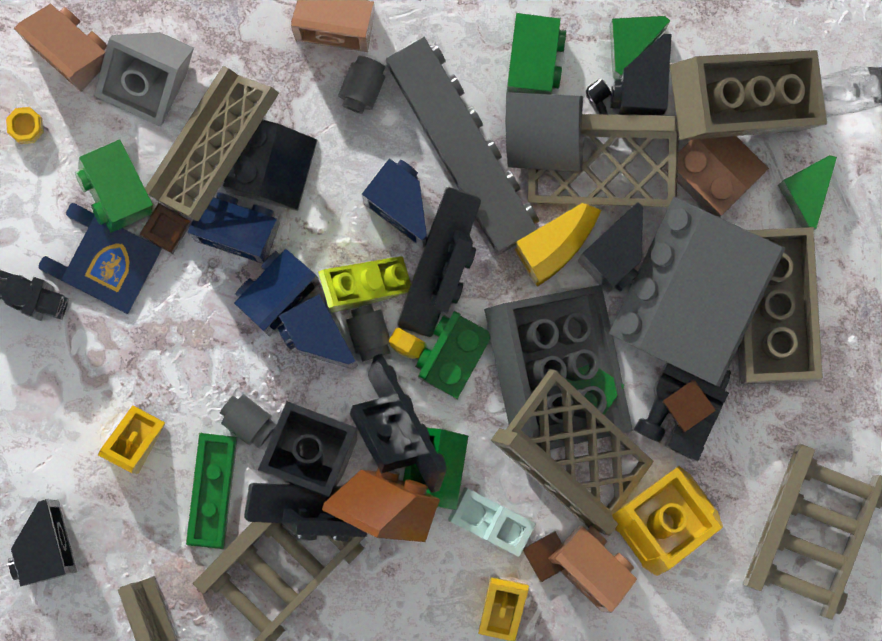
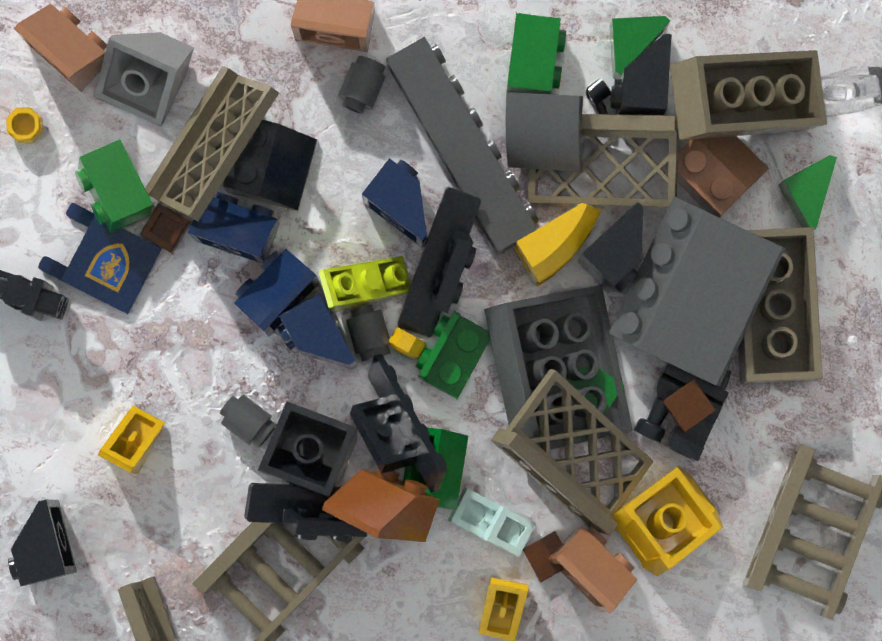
green tile [186,433,238,549] -> none

